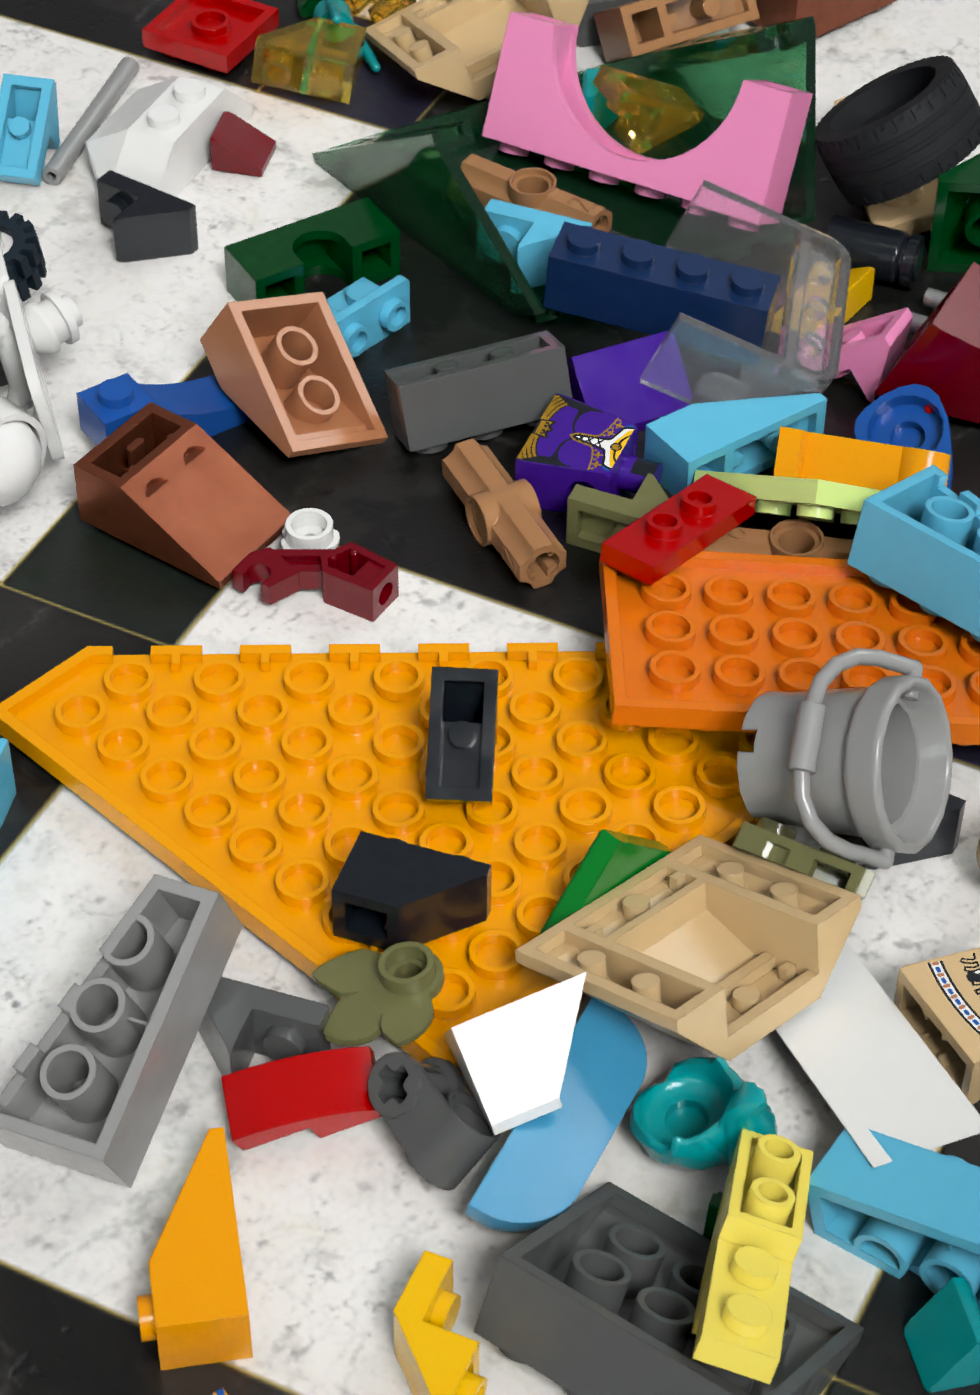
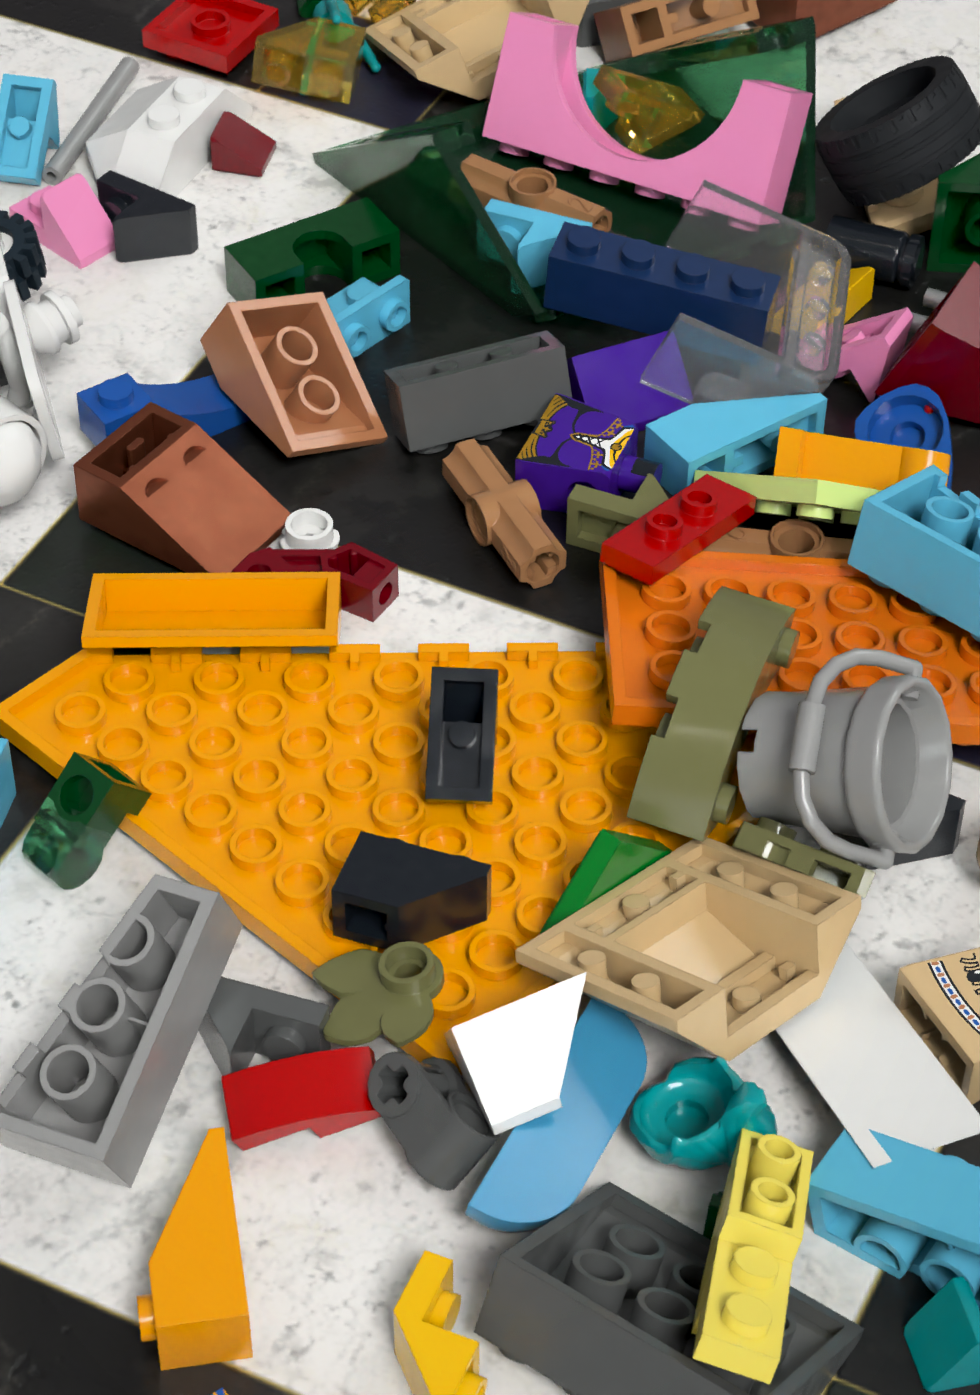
none -> bright pink slope [9,173,115,269]
none -> leg [22,752,152,890]
none -> light orange slope [81,572,342,648]
none -> olive brick [626,586,800,842]

